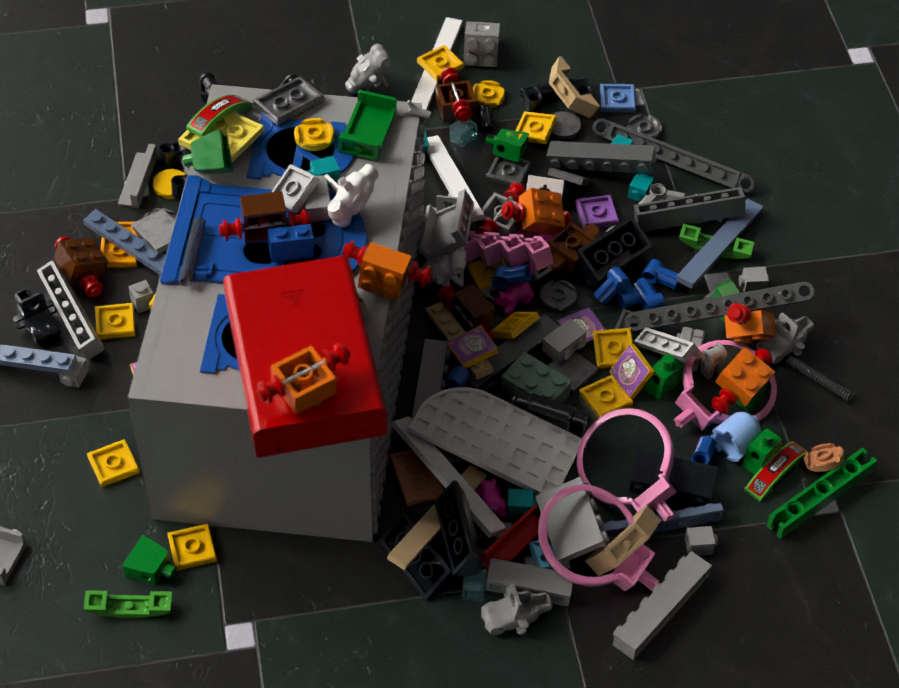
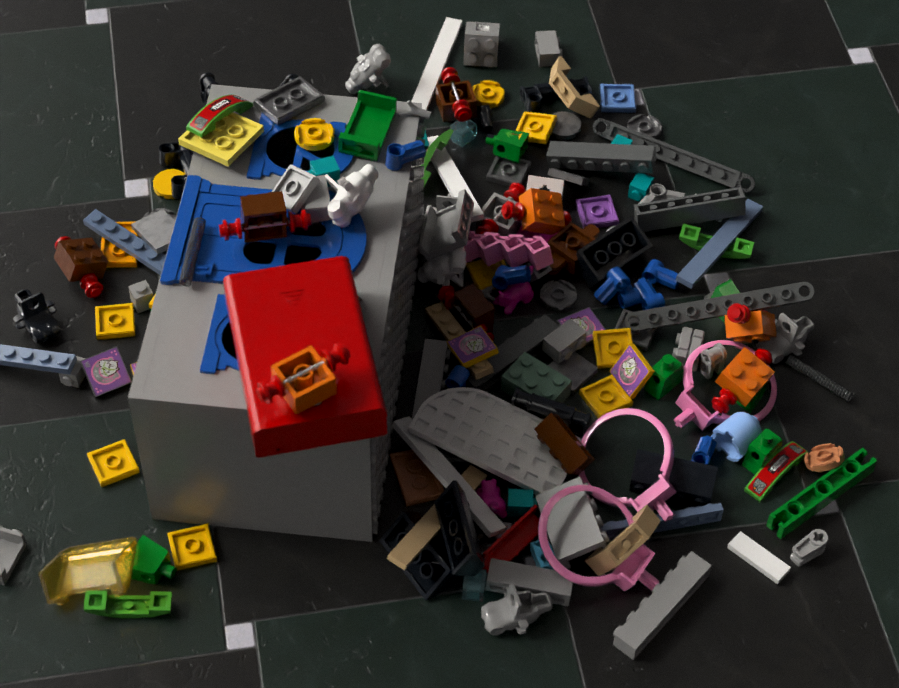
light grey brick [37,260,105,360] -> none
light grey panel [118,144,157,208] -> none
green torso [183,130,233,175] -> none
blue brick [268,224,314,262] -> none
orange brick [342,240,433,301] -> none
yellow tile [417,45,464,82] -> none
yellow tile [489,312,540,339] -> none
light grey panel [634,327,705,362] -> none
light grey brick [685,526,718,556] -> none
light grey brick [739,267,769,292] -> none
none -> clear yellow windscreen [38,537,137,605]
none -> tile [80,346,132,397]
none -> blue piece [385,140,426,171]
none -> bright green slope [421,129,454,186]
none -> reddish brown brick [534,413,595,476]
none -> light grey brick [535,30,562,67]
none -> white tile [727,531,791,584]
none -> light grey piece [790,529,828,566]

